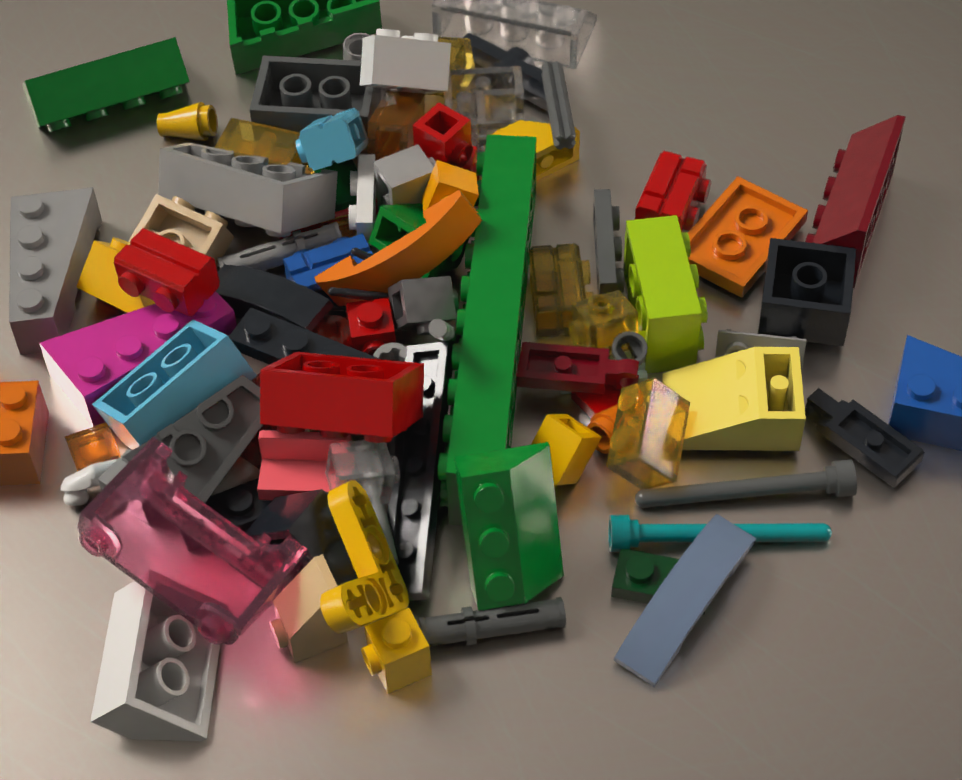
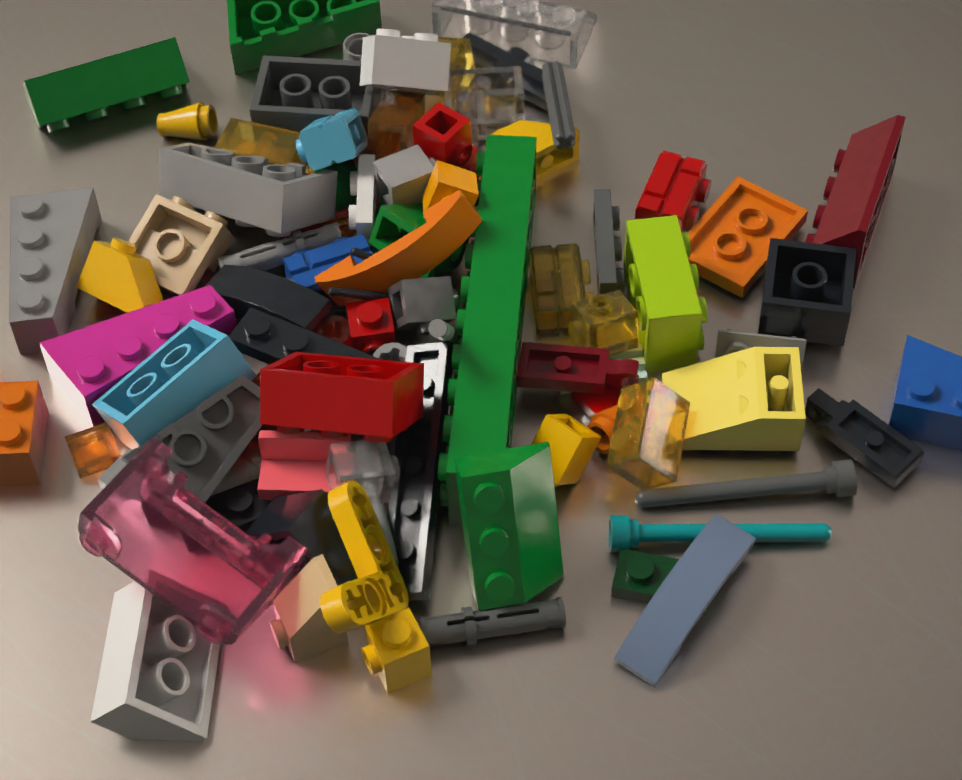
white arm [60,459,117,506] -> none
red brick [113,228,220,317] -> none
dark grey hinge [612,331,647,366] -> none

